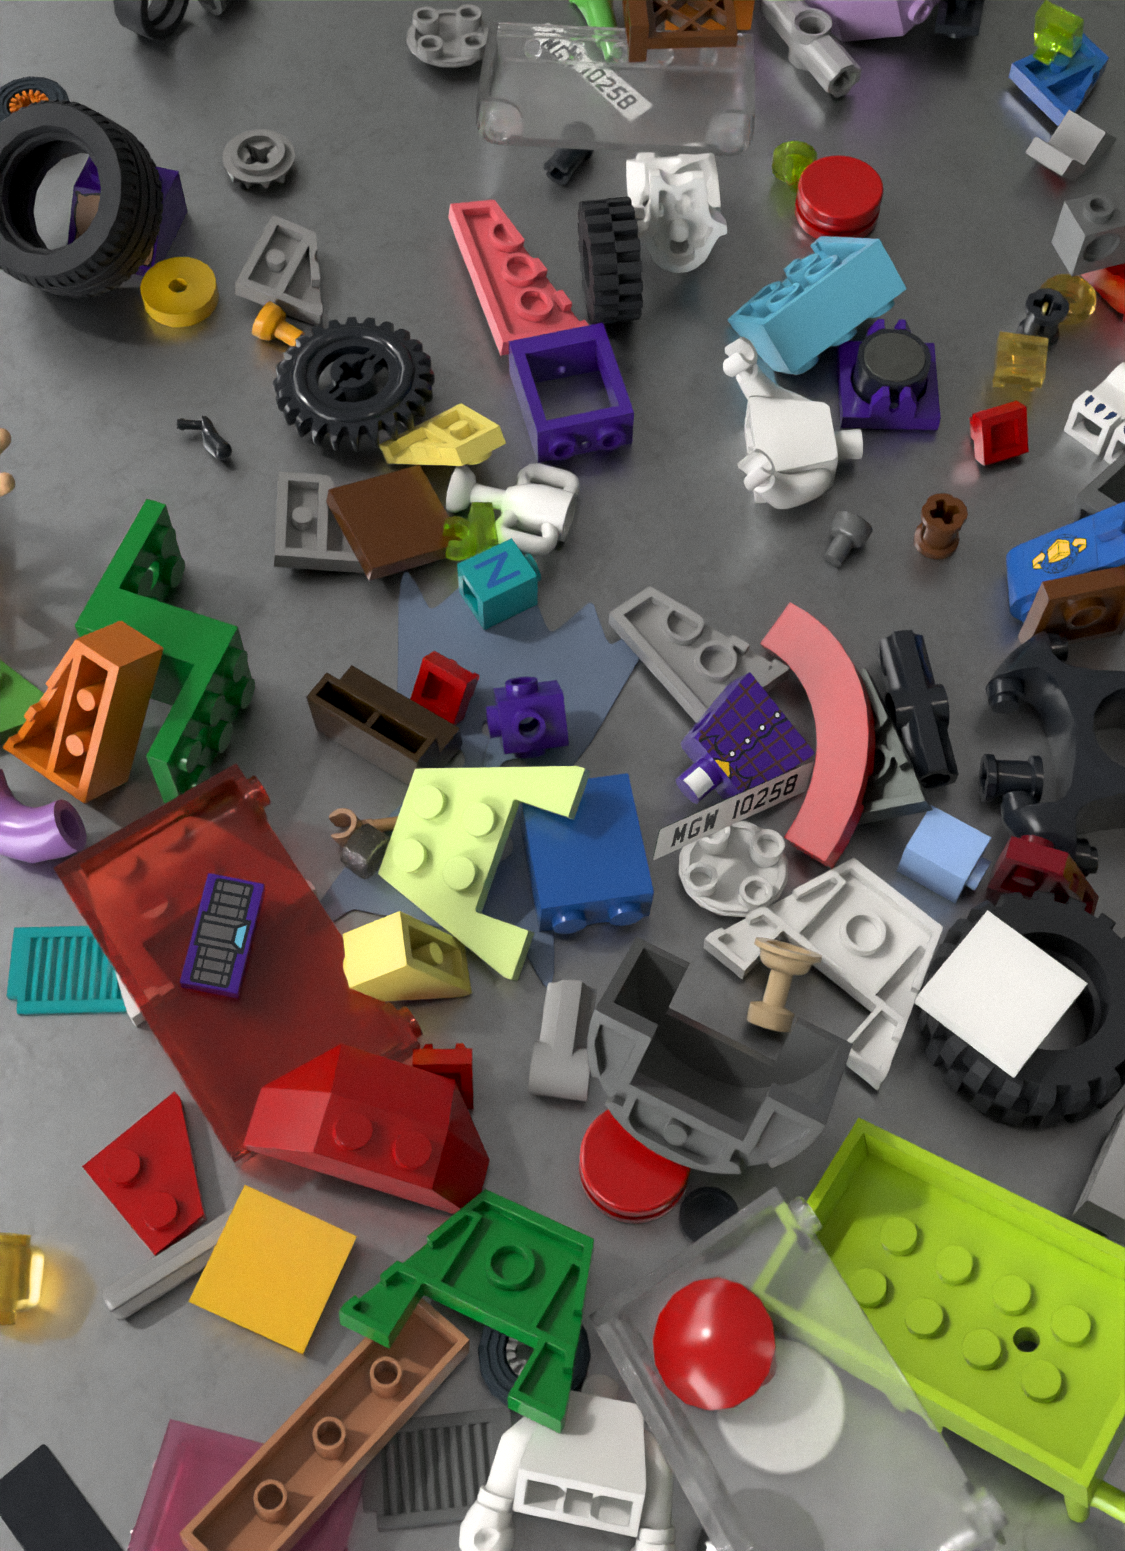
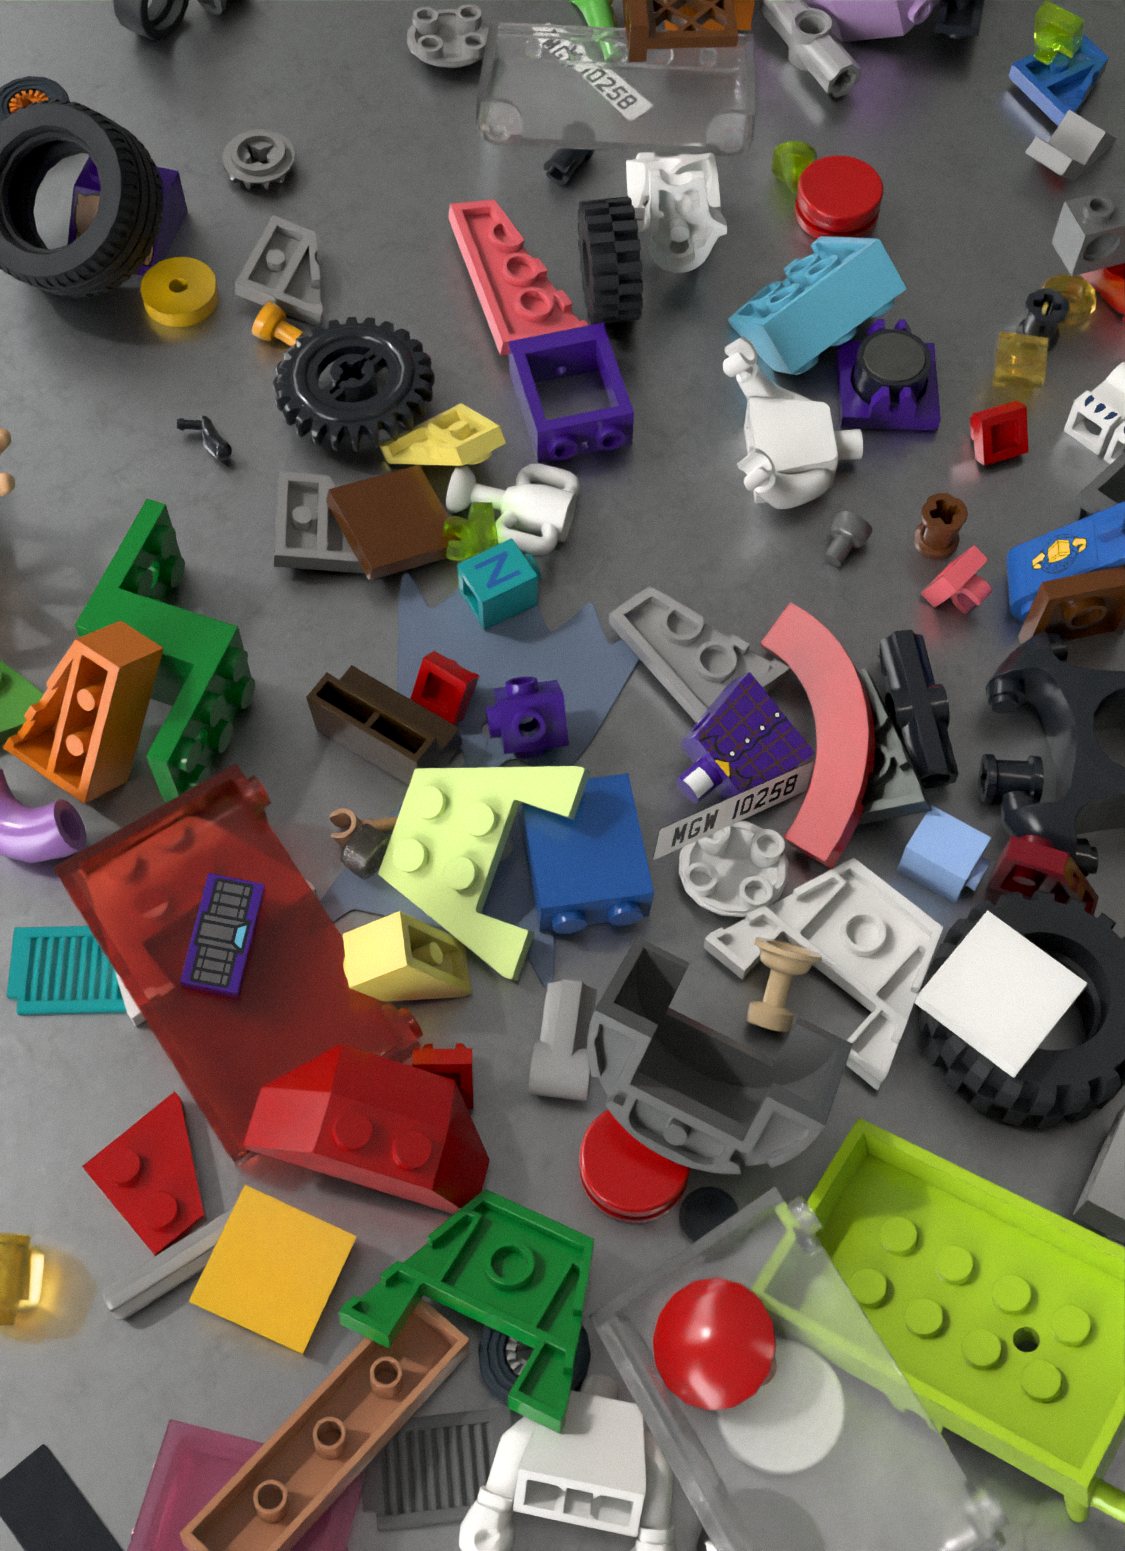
none -> coral tile [920,545,993,614]

